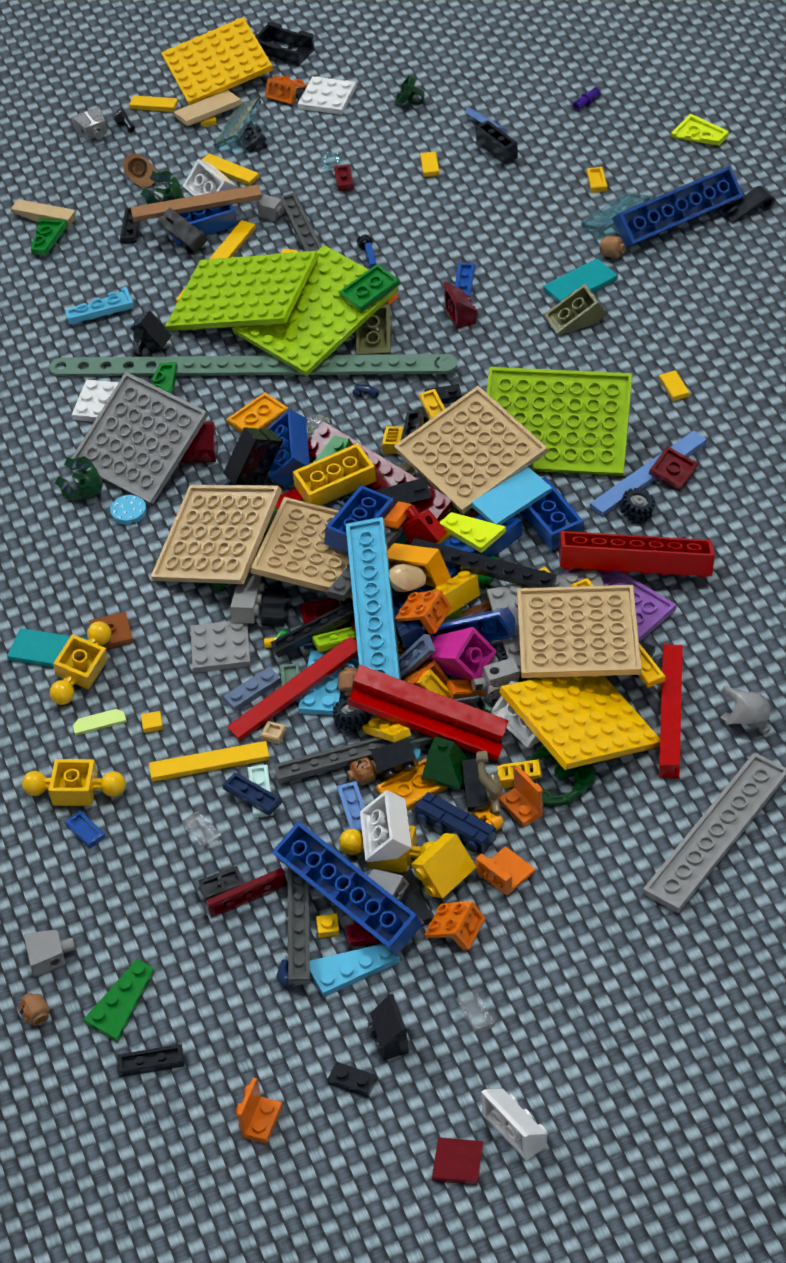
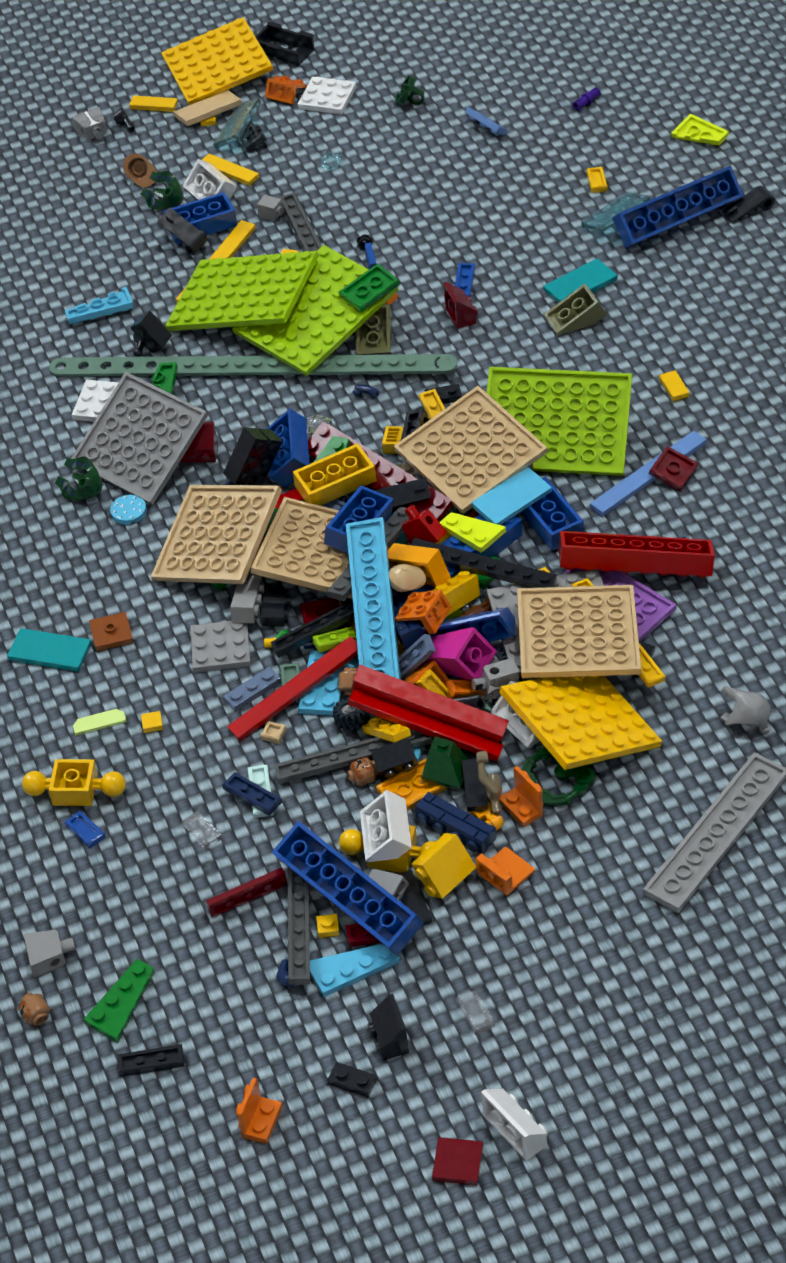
tan slope [11,199,76,229] -> none
green wing [31,219,68,256] -> none
yellow brick [49,621,111,705] -> none
black tile [120,208,140,243] -> none
medium nougat tile [131,184,262,222] -> none
yellow tile [149,741,270,782] -> none
black hinge [198,866,244,903] -> none
light orange tile [226,392,289,433] -> none
dark red plate [334,164,354,191] -> none
medium blue plate [337,781,365,833] -> none
orange tile [384,501,412,529] -> none
yellow tile [420,151,439,177] -> none
orange bracket [424,901,486,951] -> none
black brick [475,121,518,165] -> none
yellow slope [497,759,542,789] -> none
medium nougat head [599,235,626,259] -> none
black wheel [620,488,656,522] -> none
red tile [659,644,683,778] -> none

